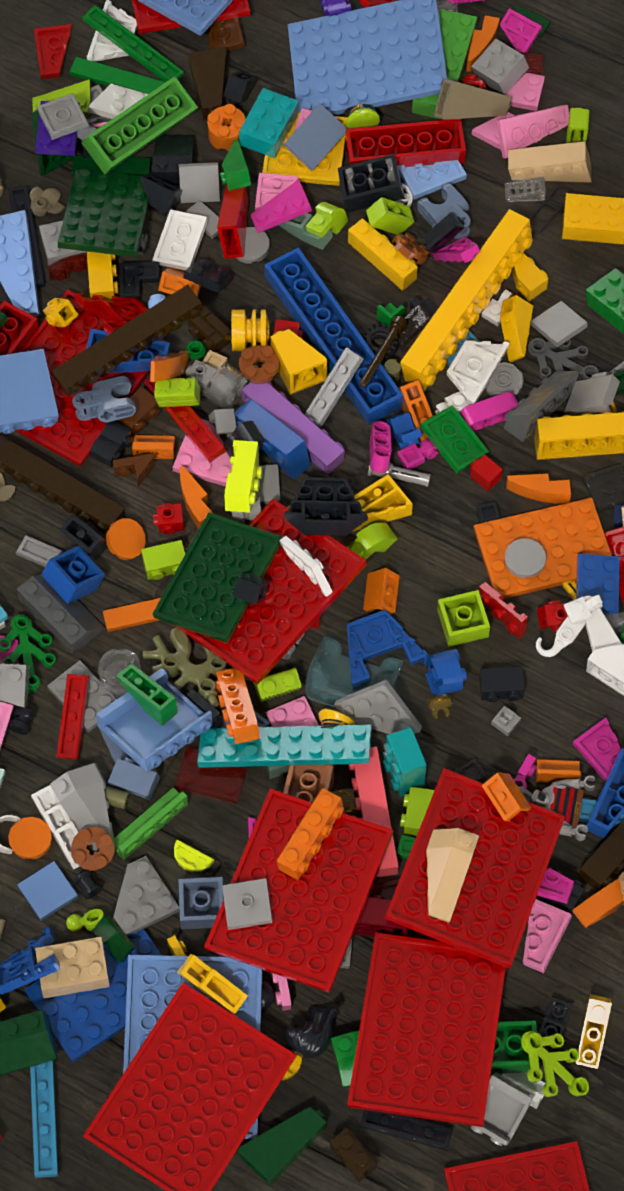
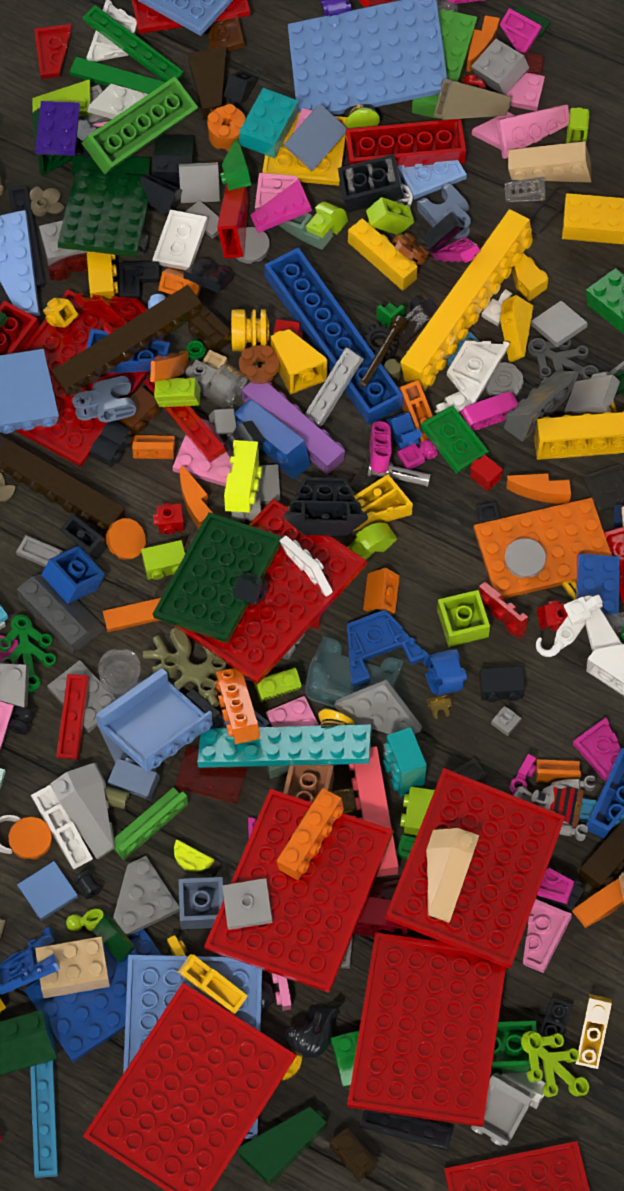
light grey tile [37,93,88,140] -> none
dark orange plate [71,827,115,871] -> none
reddish brown slope [113,453,155,487] -> none
green slope [116,663,178,726] -> none
orange panel [482,773,531,821] -> none

